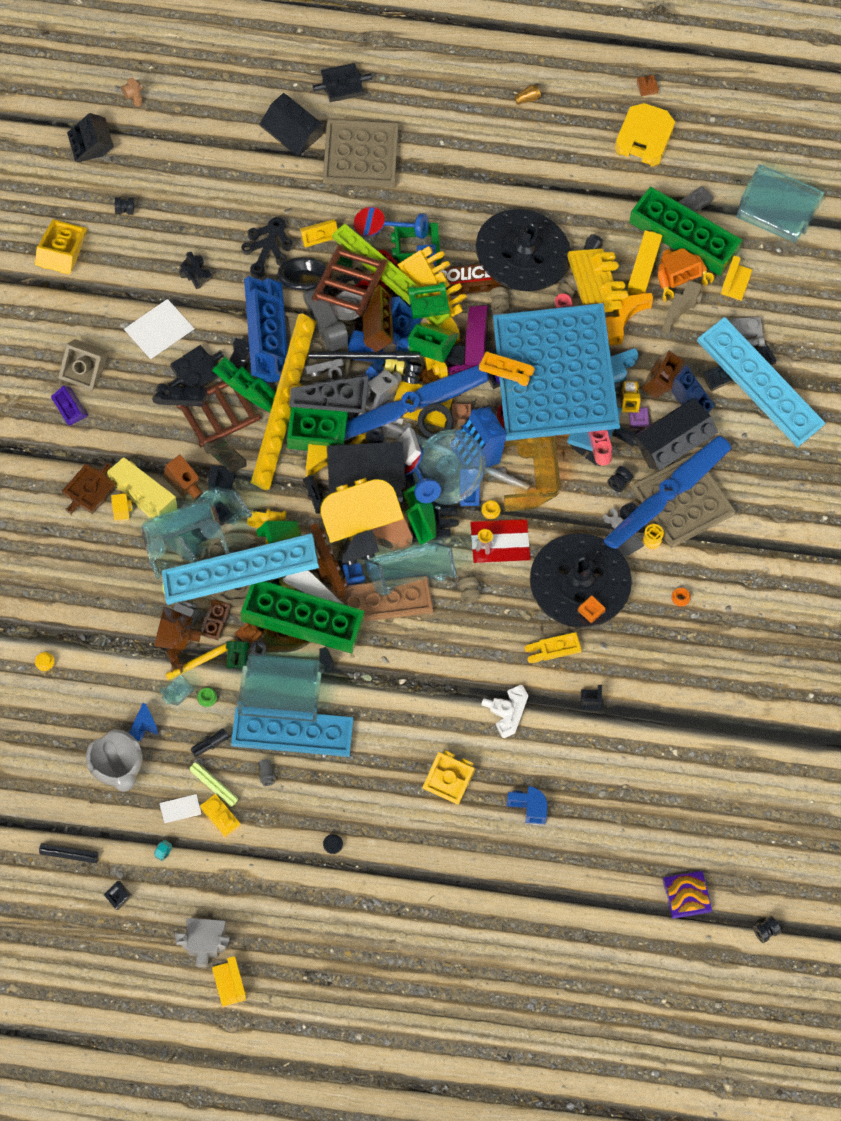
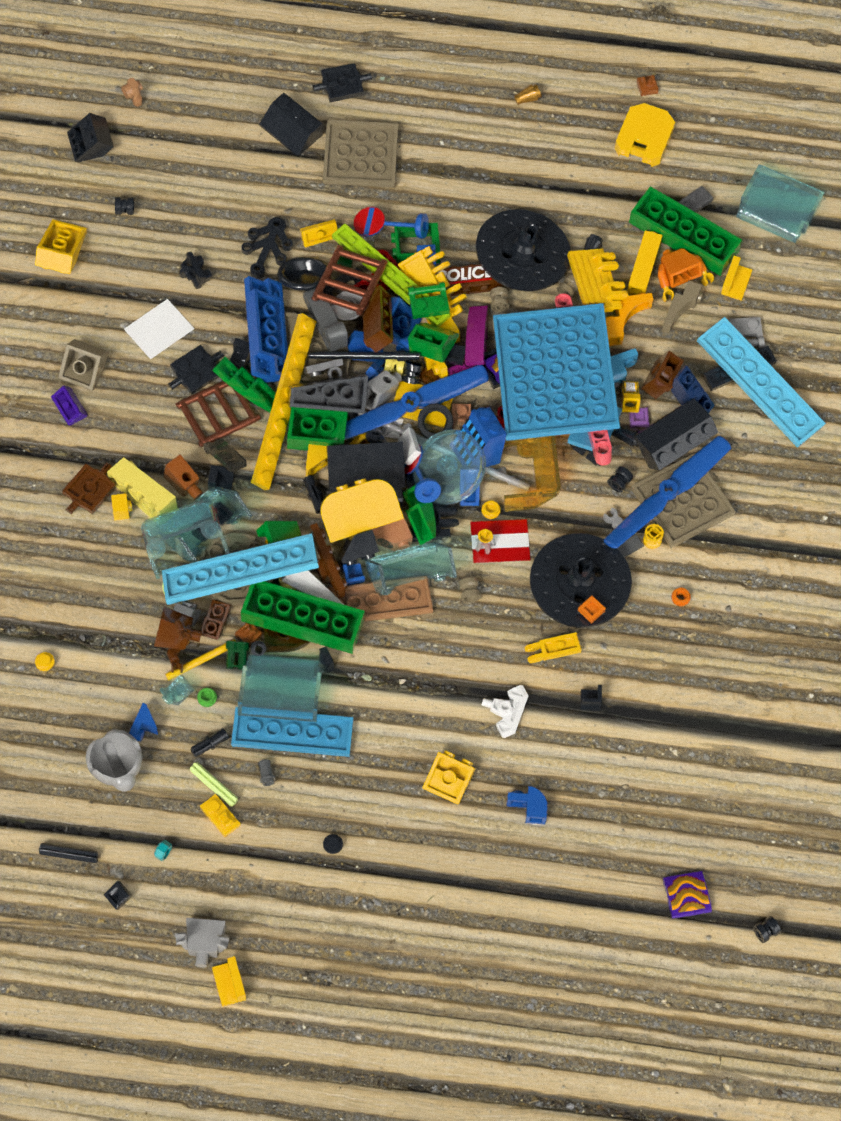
black plate [152,384,208,407] -> none
white sticker [160,794,201,823] -> none
yellow connector [247,508,286,528] -> none
light orange plate [479,352,535,386] -> none
black plate [620,502,637,520] -> none

